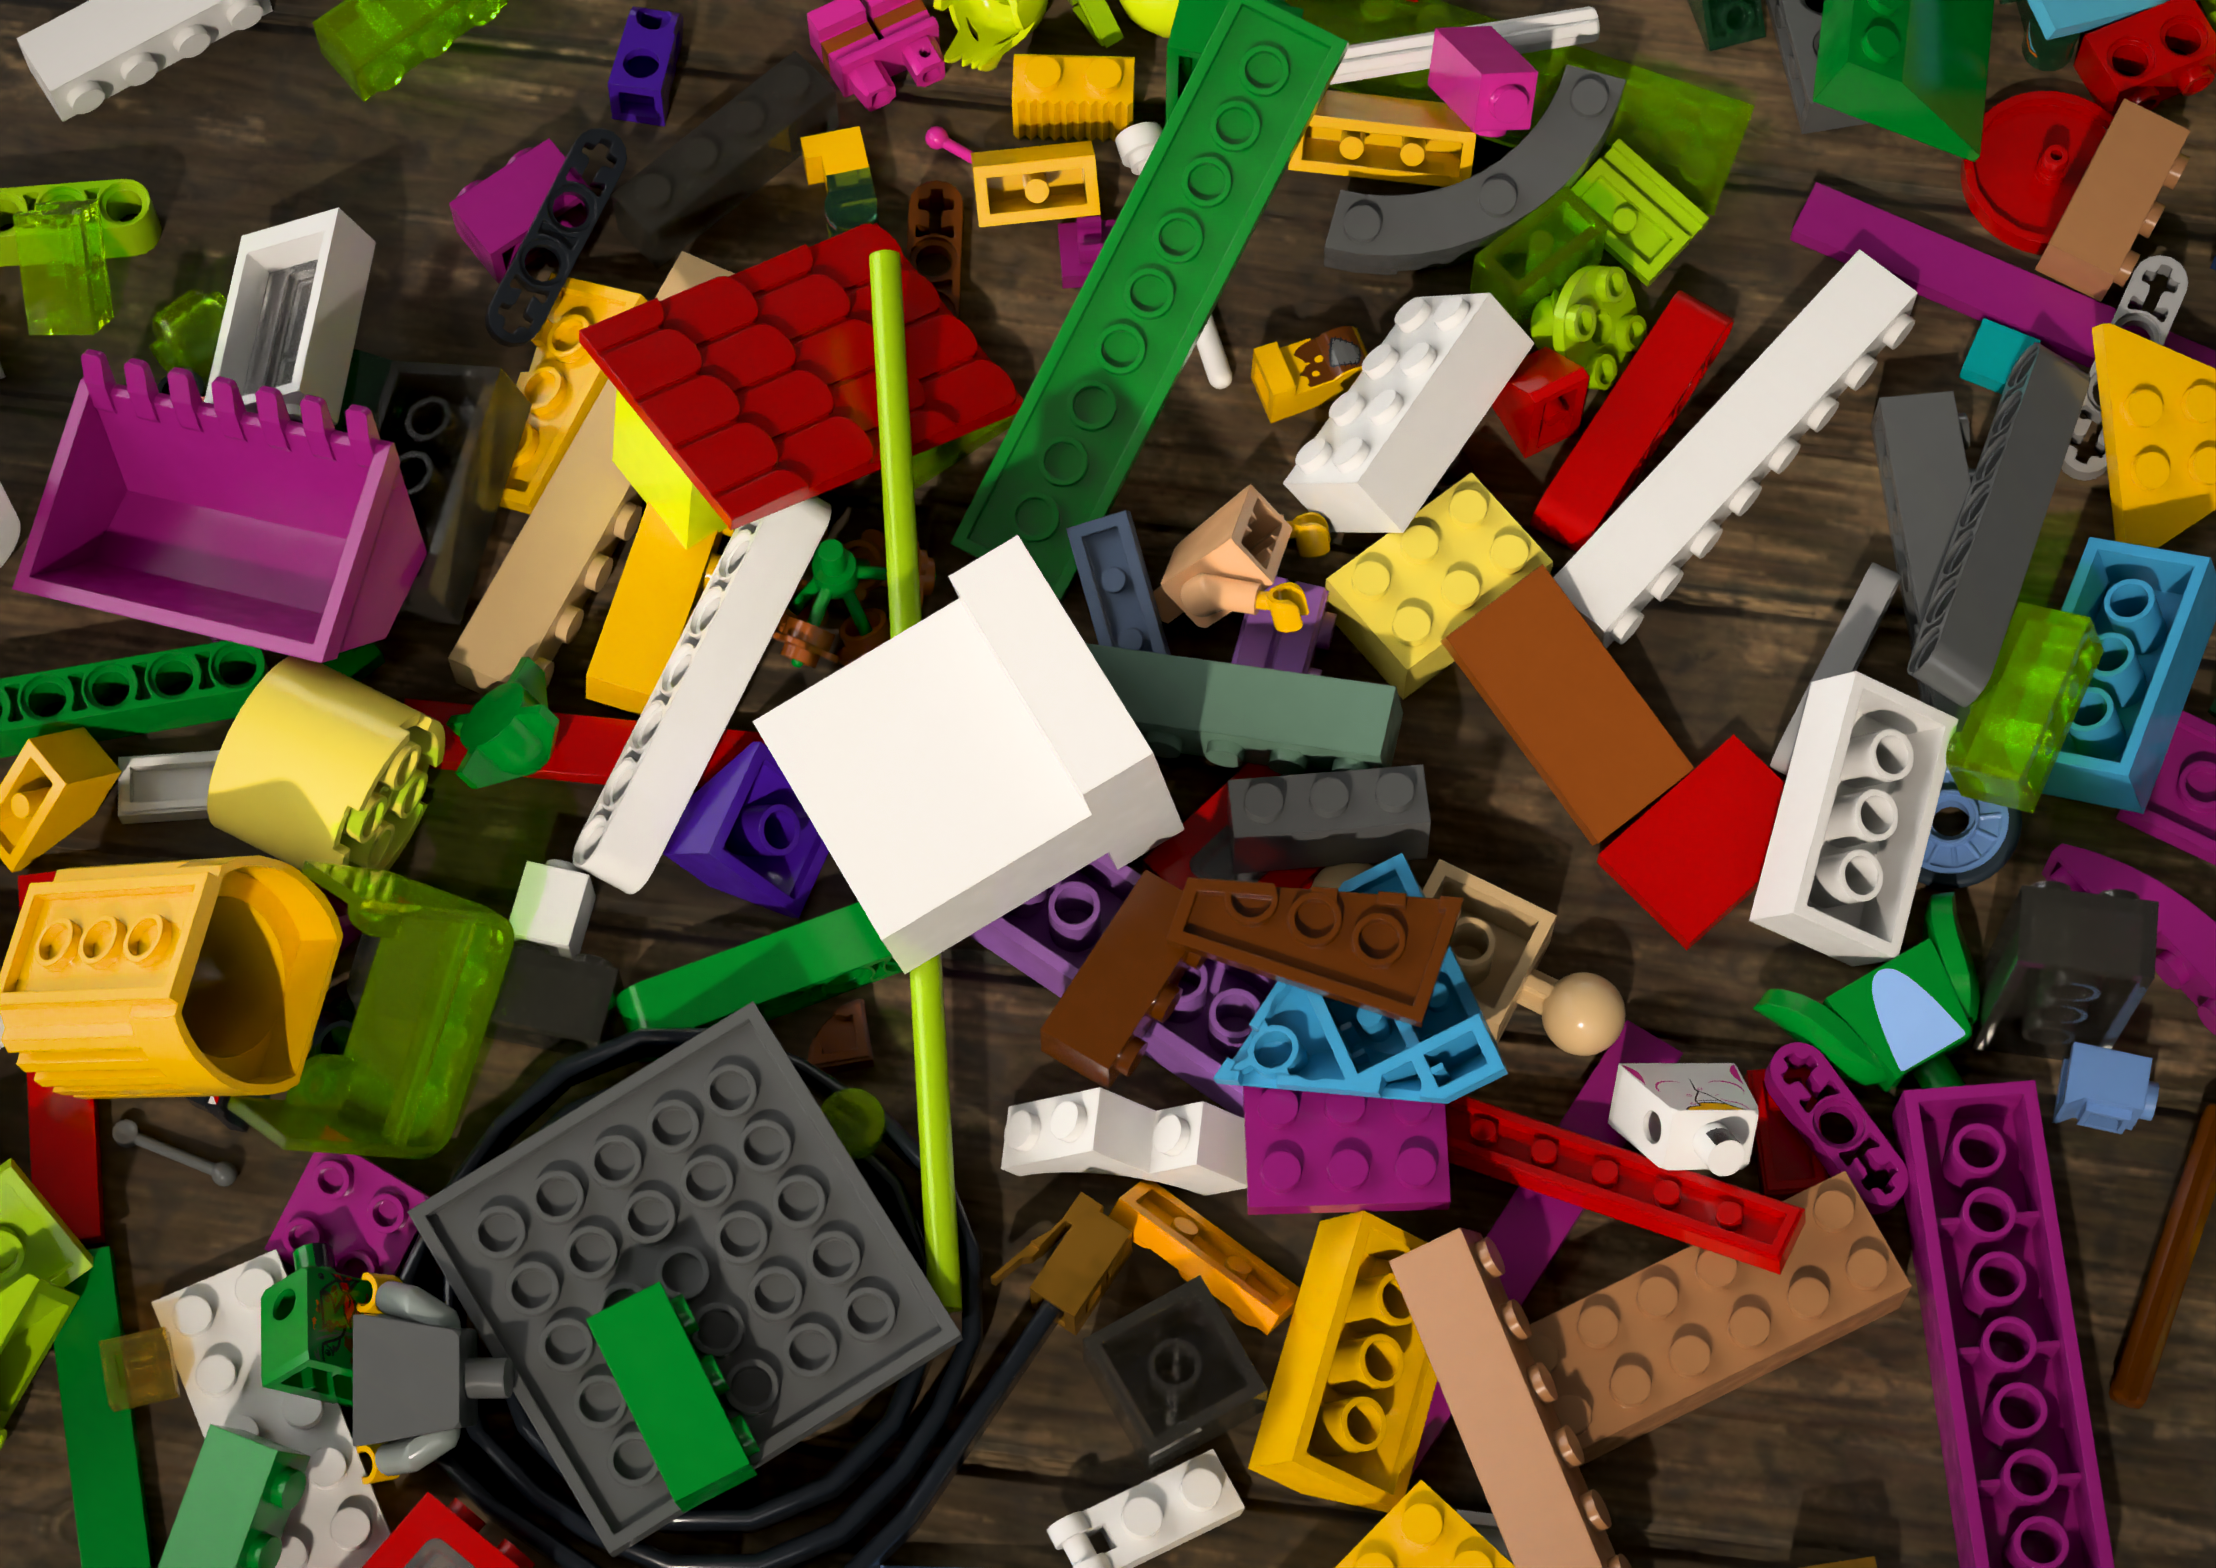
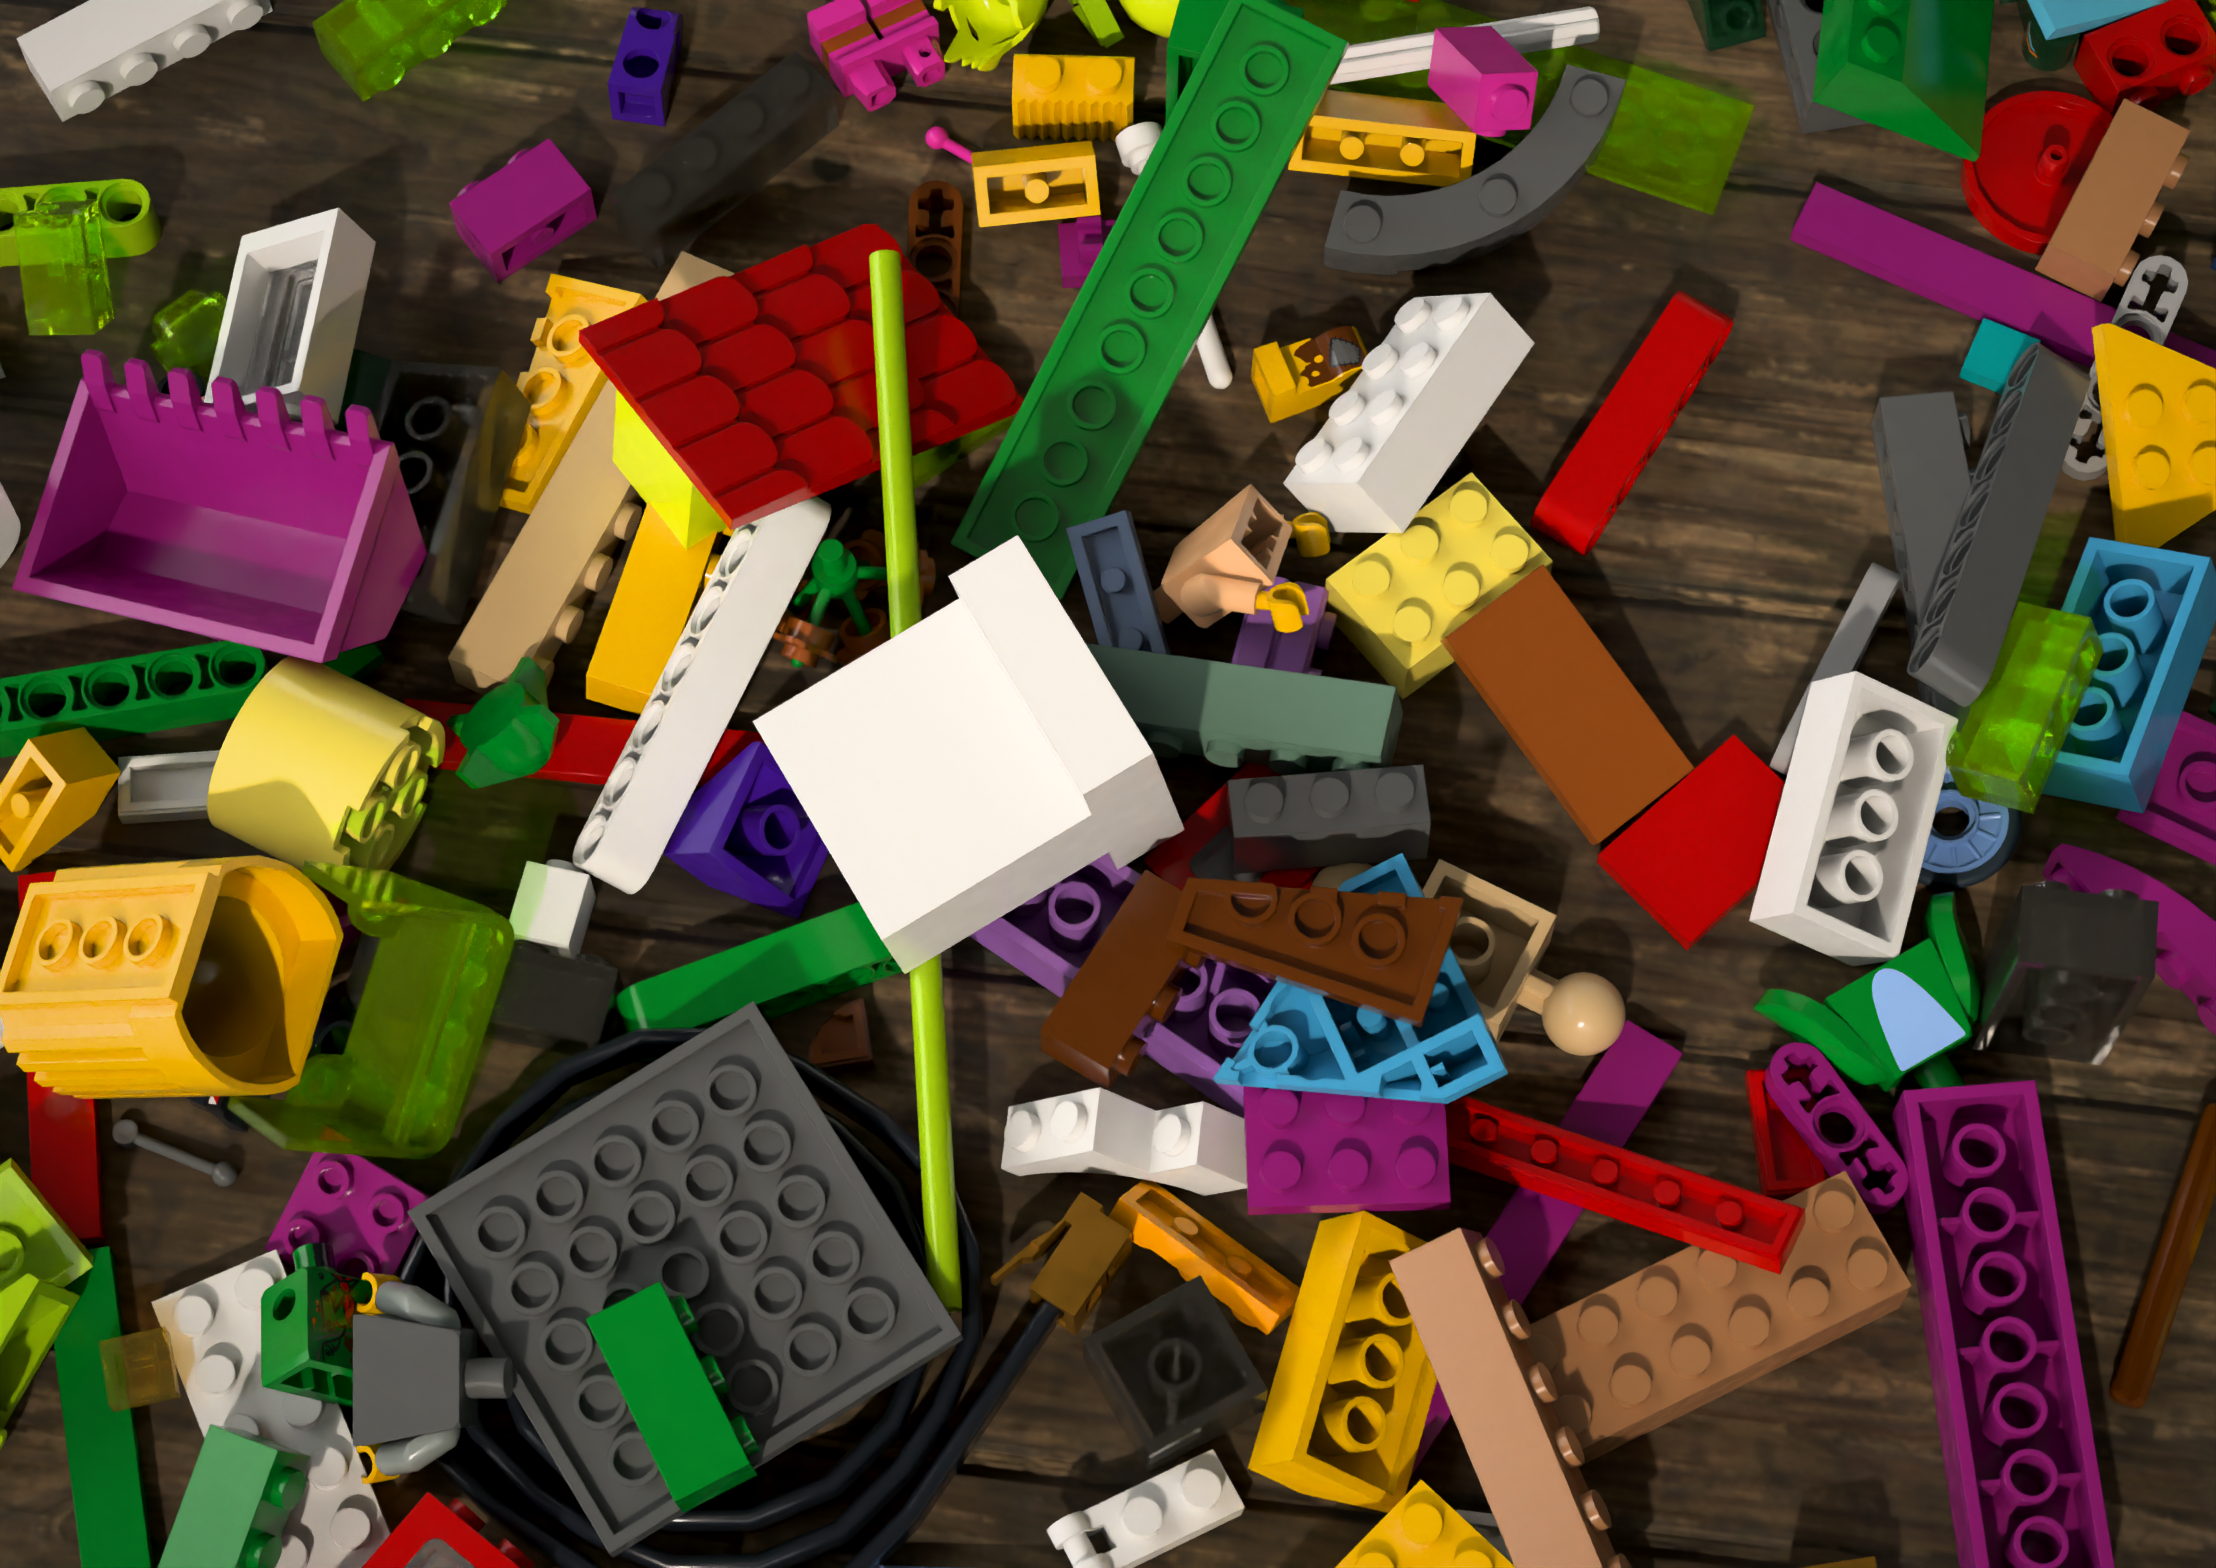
black beam [485,128,627,348] -> none
leg [800,126,879,238] -> none
clear neon green tile [820,1088,885,1159] -> none
clear neon green brick [1470,186,1608,325] -> none
red slope [1492,347,1589,459] -> none
lime plate [1530,265,1647,390] -> none
white brick [1553,249,1918,649] -> none
lime plate [1558,138,1709,287] -> none
white torso [1608,1063,1759,1176] -> none
medium blue window [2052,1041,2159,1134] -> none

